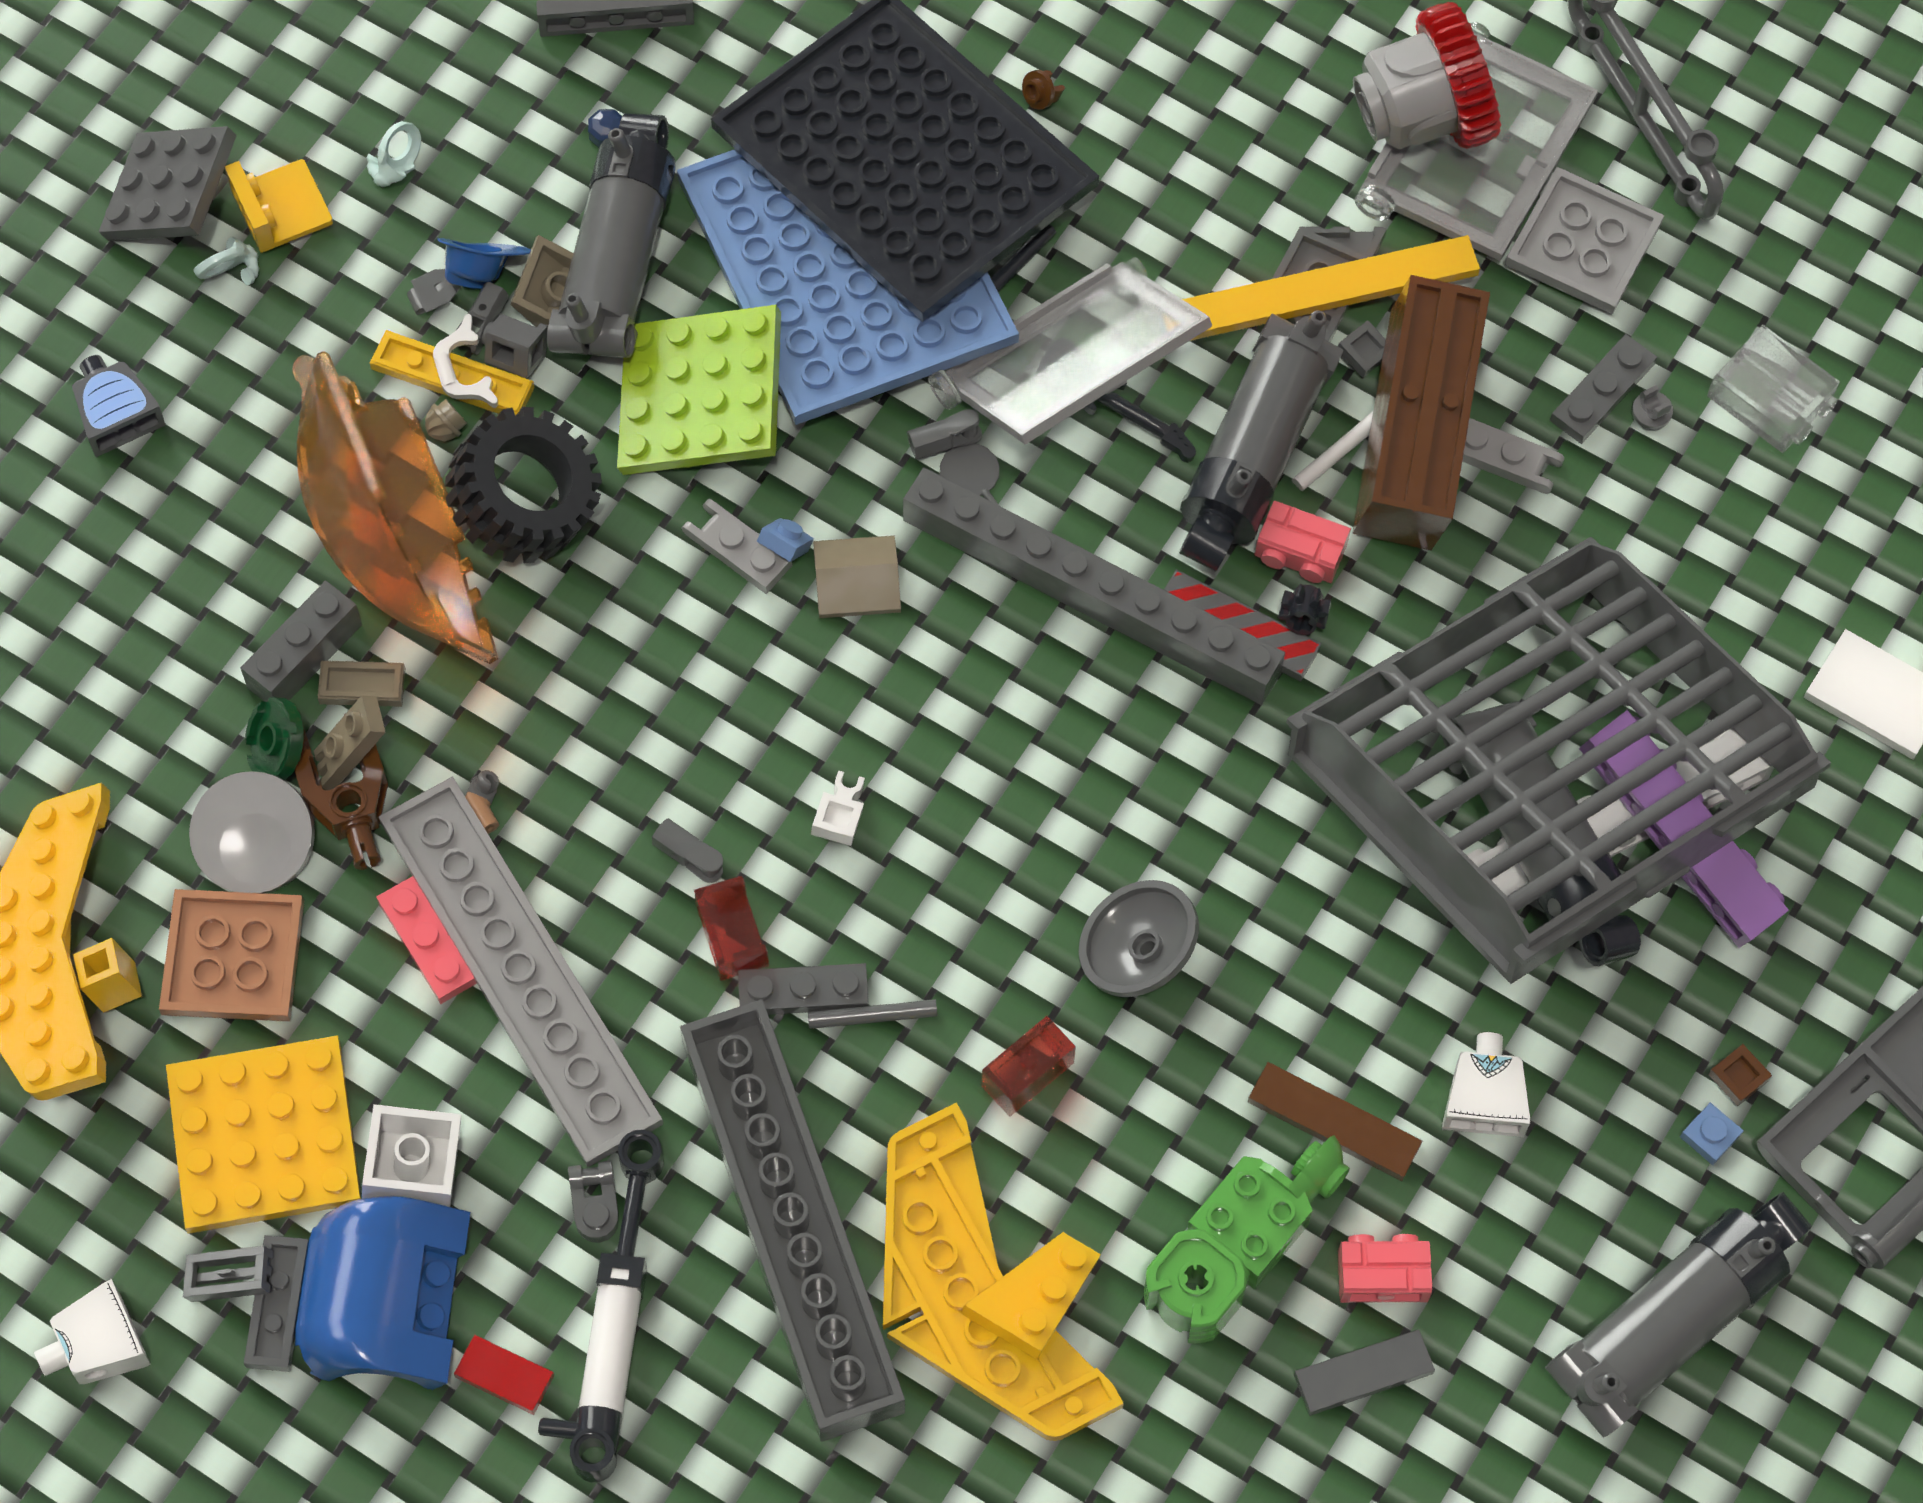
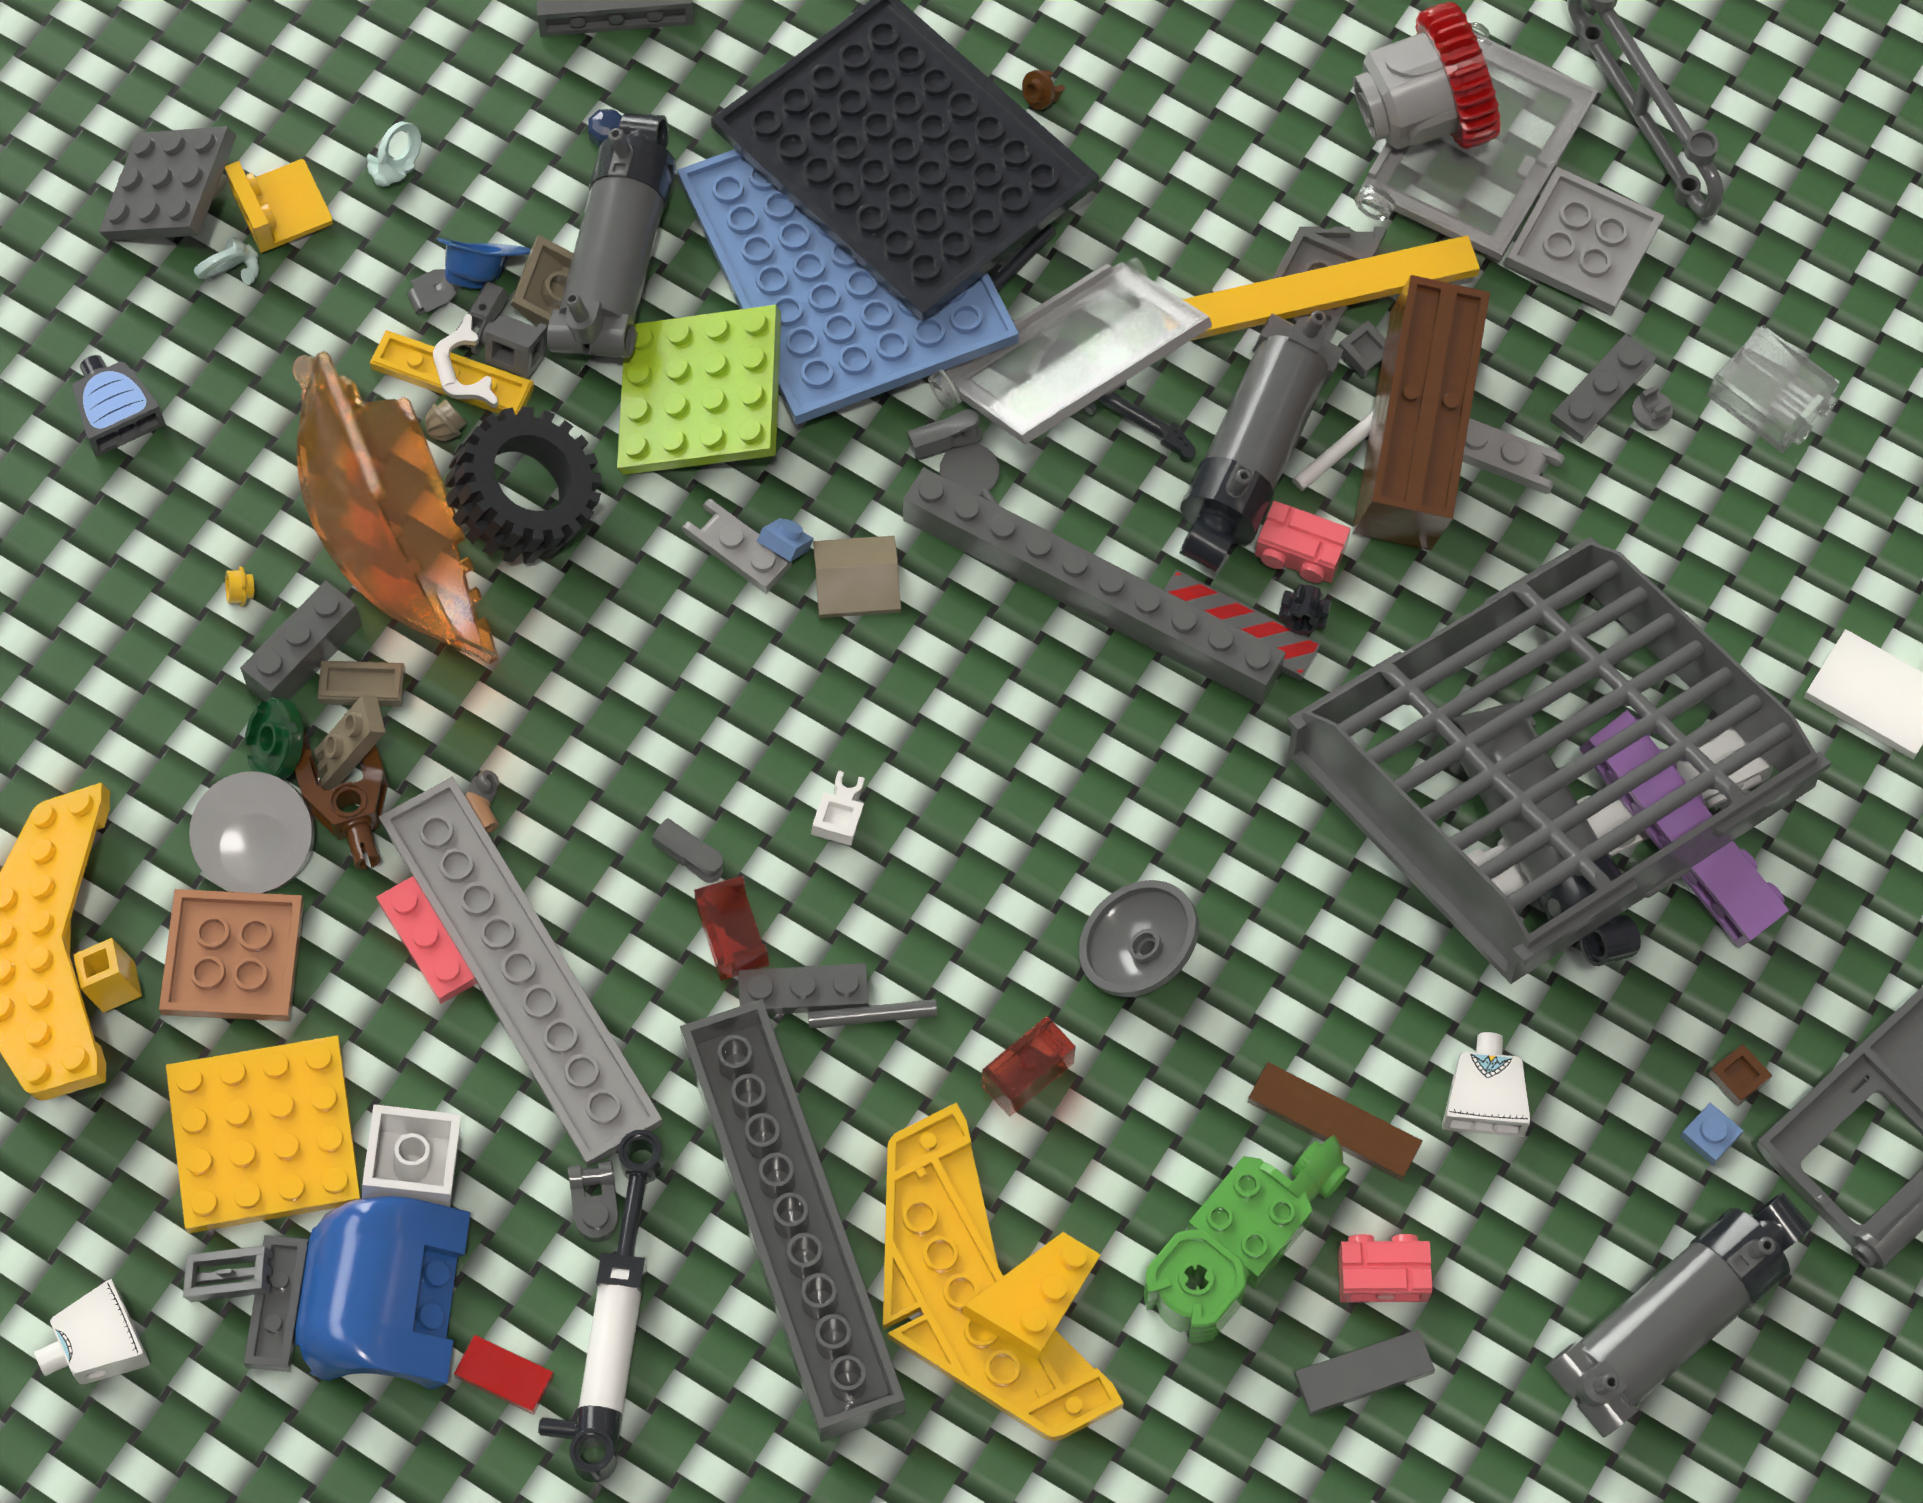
none -> yellow plate [225,566,254,607]

